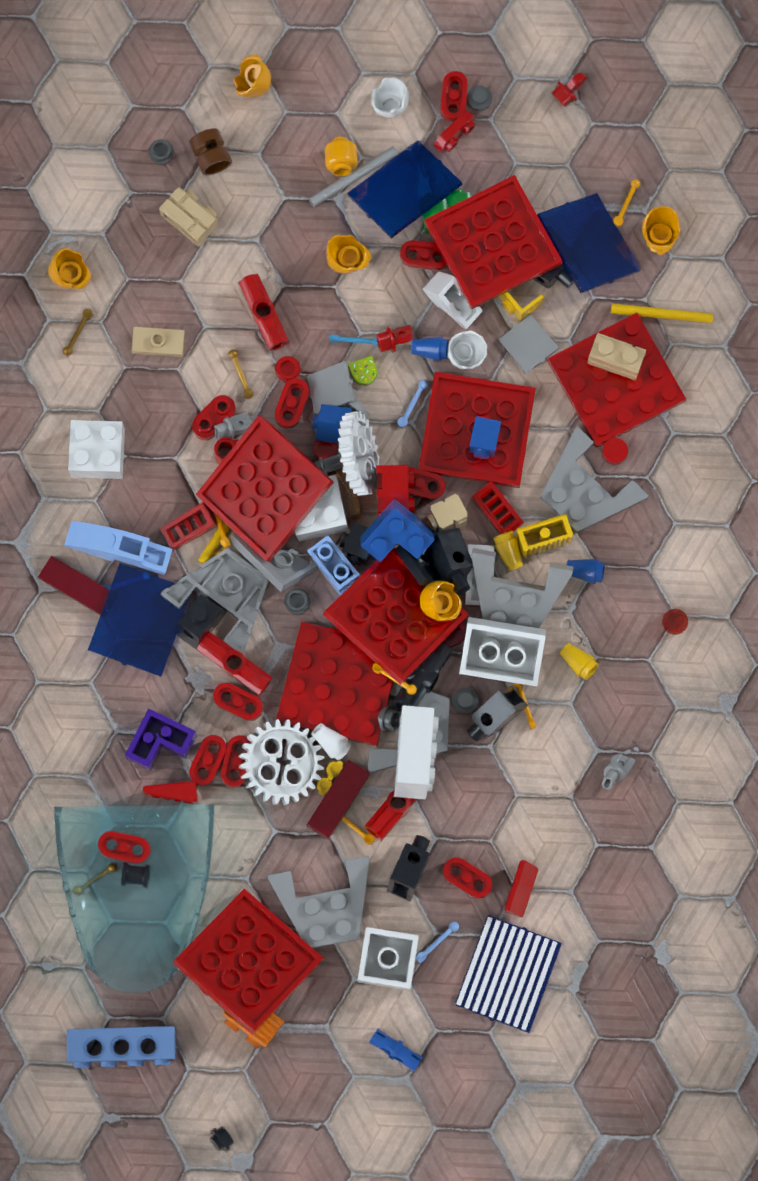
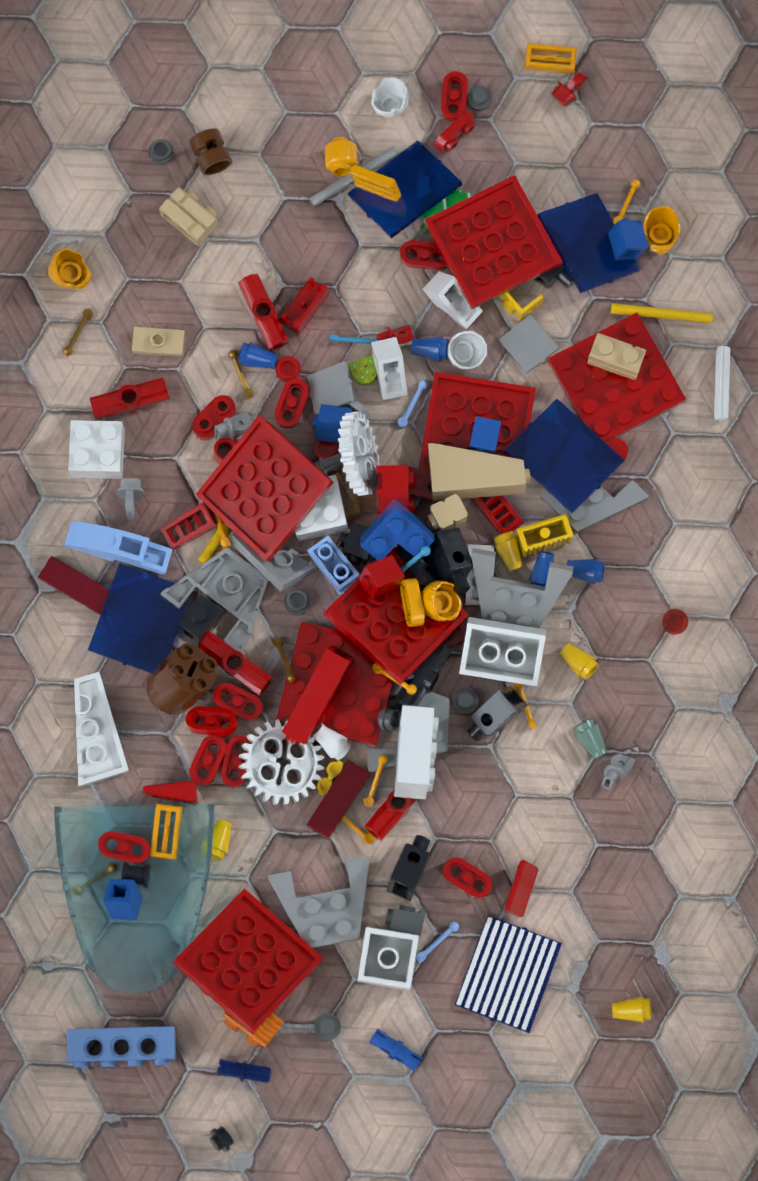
dark purple brick [125,708,197,771] -> none
light orange hair [234,54,271,98] -> none
light orange hair [326,235,371,274] -> none
none -> white wing [74,672,129,787]
none -> red piece [90,377,170,420]
none -> blue brick [103,879,143,920]
none -> light grey piece [117,478,144,520]
none -> reddish brown cylinder [146,643,217,715]
none -> light orange tile [150,803,183,860]
none -> red plate [185,706,238,737]
none -> yellow cone [203,819,232,861]
none -> clear blue axle [217,1059,272,1083]
none -> blue cone [238,342,277,369]
none -> pearl gold hinge [272,637,297,683]
none -> red hinge [279,277,329,335]
none -> red slope [282,645,354,746]
none -> dark grey plate [314,1013,341,1040]
none -> light orange tile [349,165,401,202]
none -> red brick [360,555,405,599]
none -> light orange hinge [363,754,388,807]
none -> white arch [371,337,408,400]
none -> dark grey brick [385,905,426,937]
none -> dark azure hinge [400,546,431,574]
none -> light orange beam [400,578,425,627]
none -> tan slope [428,443,530,501]
none -> clear blue piece [504,399,625,514]
none -> light orange tile [524,43,577,74]
none -> blue cone [529,551,555,586]
none -> sand green cone [574,718,607,759]
none -> blue brick [608,219,649,260]
none -> yellow cone [612,996,651,1023]
none -> white axle [714,346,730,421]

